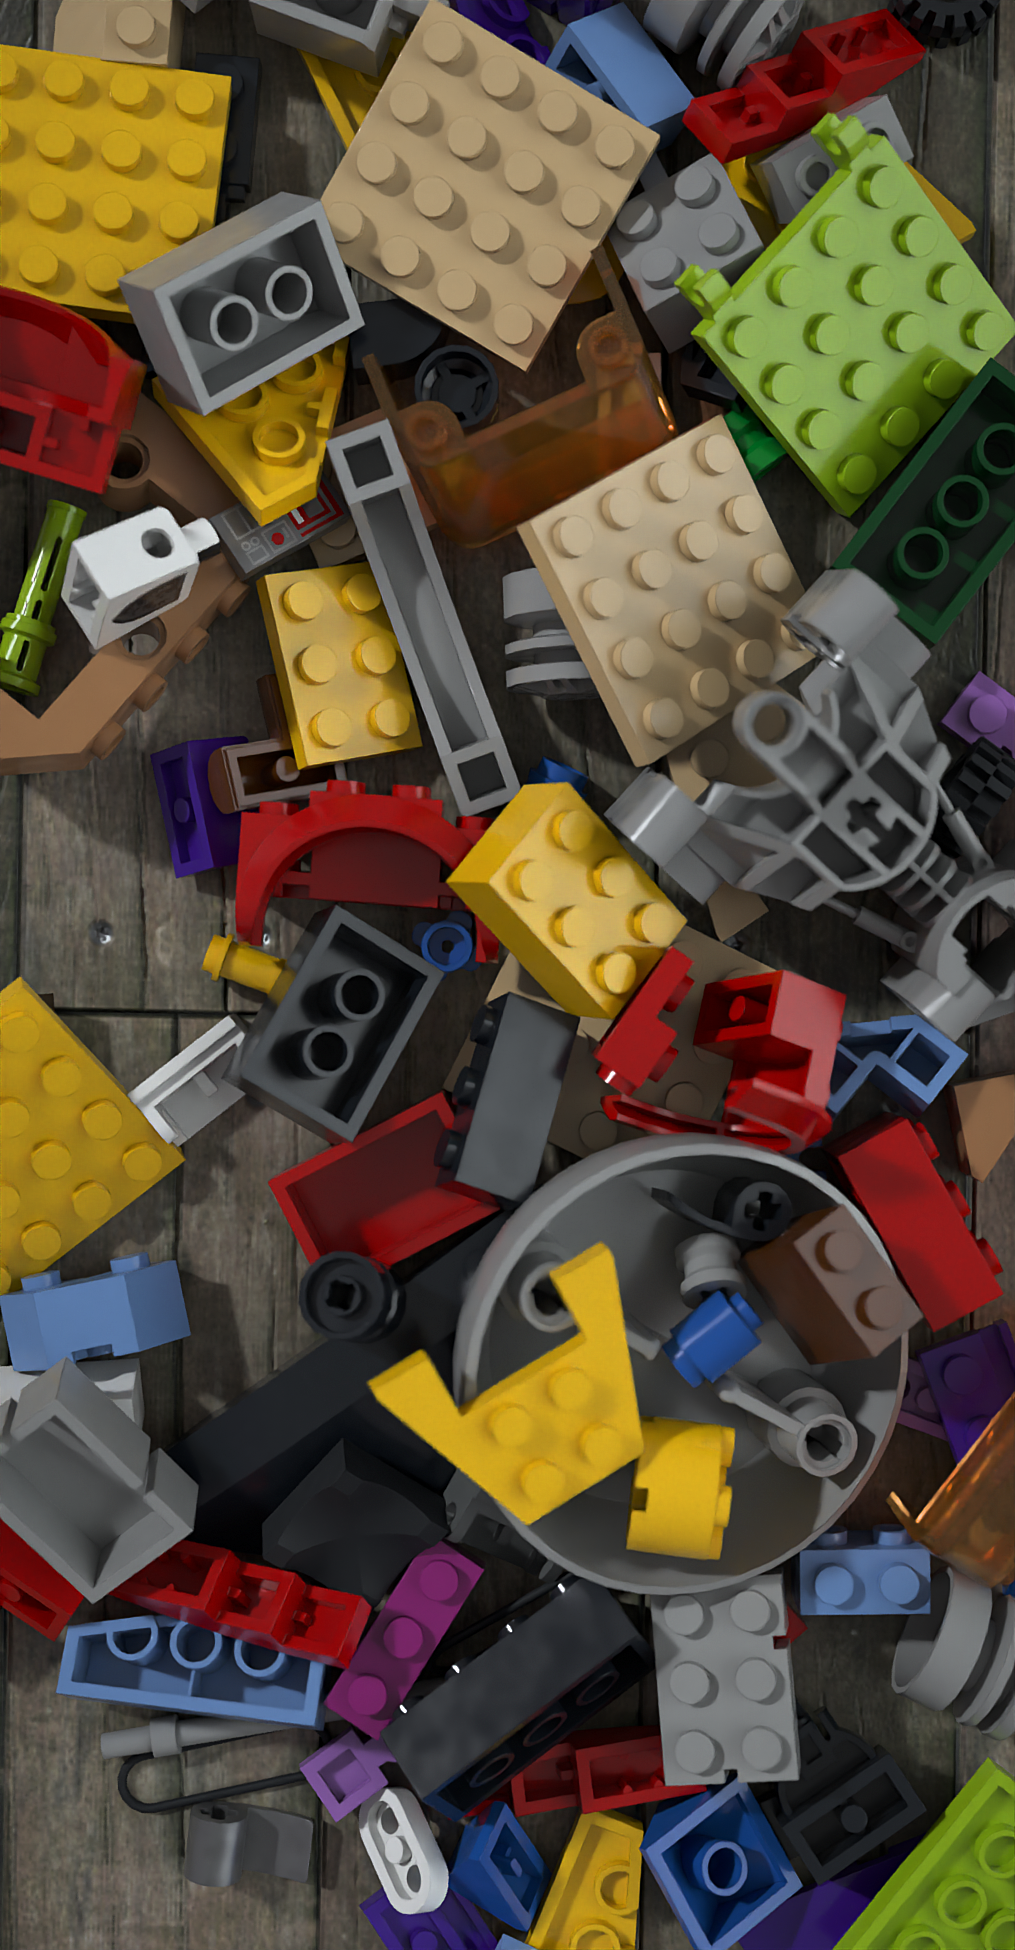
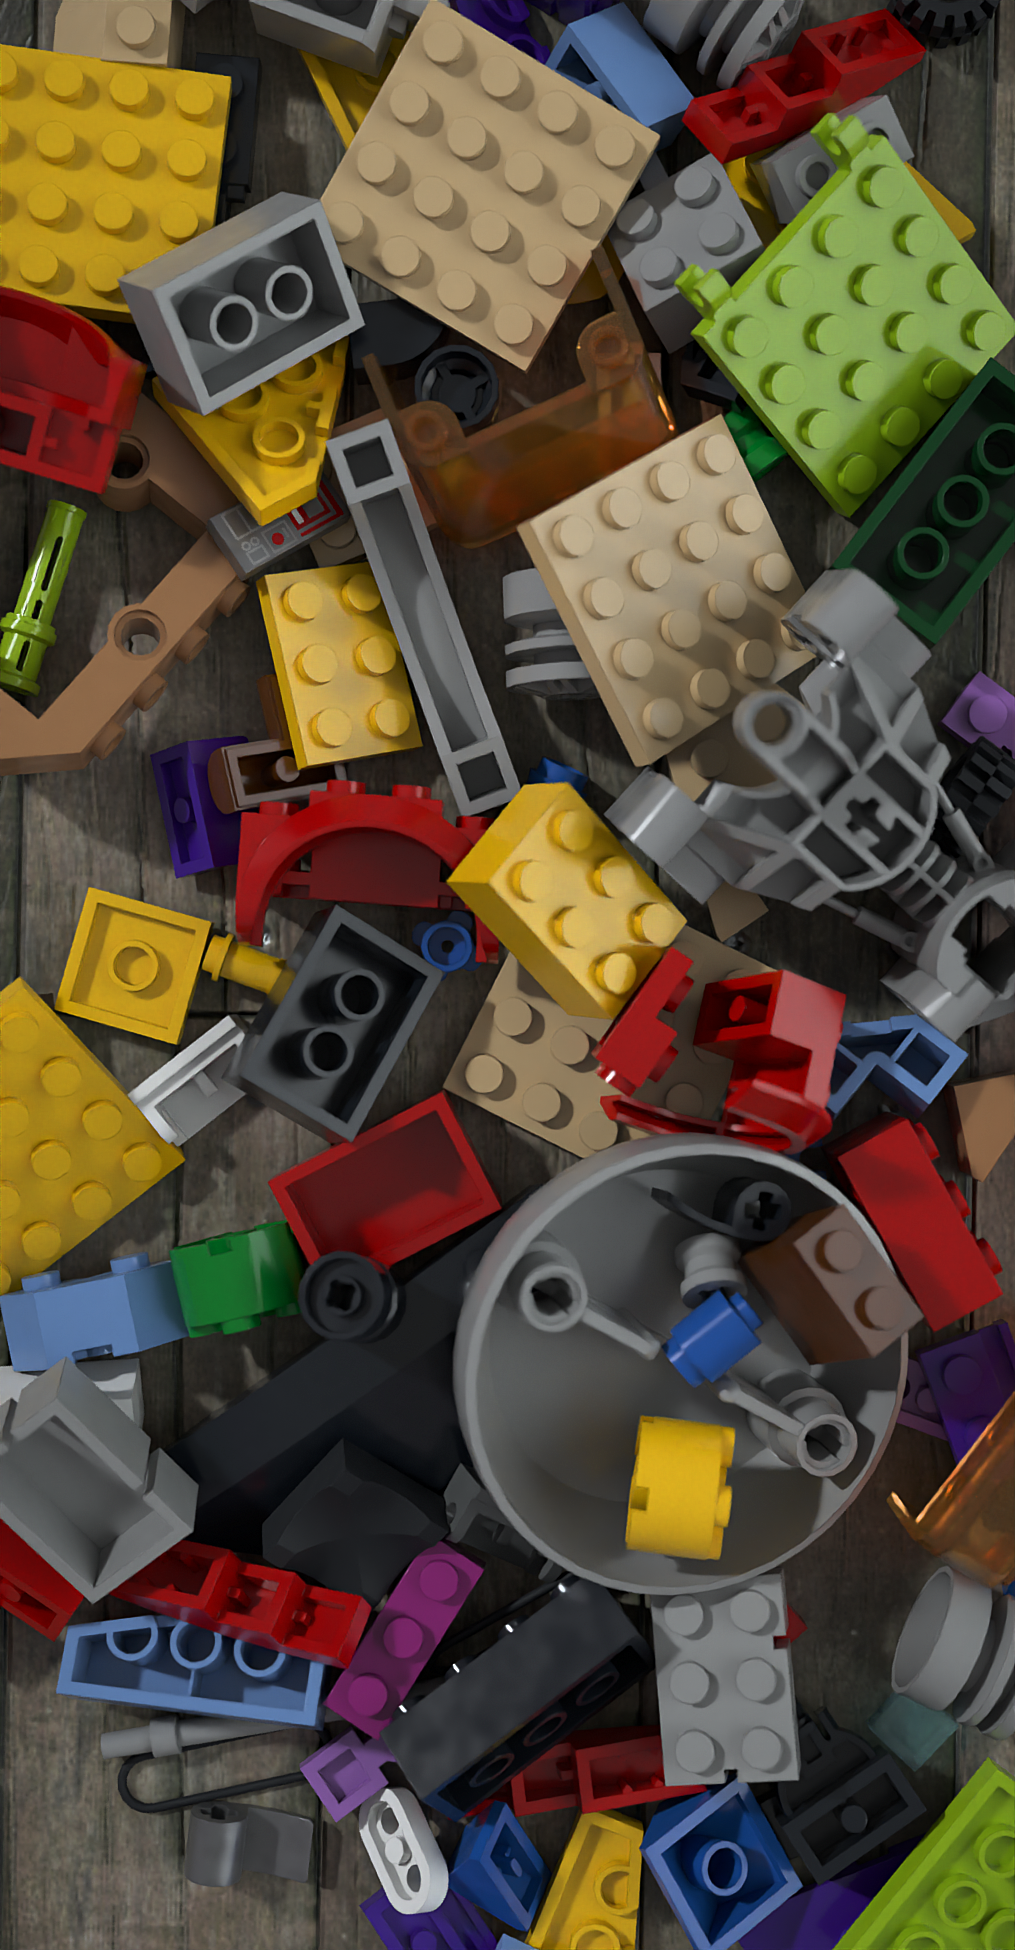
white torso [61,507,221,650] -> none
yellow wing [368,1242,644,1525] -> none
black brick [434,991,581,1211] -> none
medium blue brick [791,1524,931,1615] -> none
none -> yellow plate [54,887,215,1045]
none -> green brick [168,1219,306,1338]
none -> clear light blue tile [866,1691,959,1772]

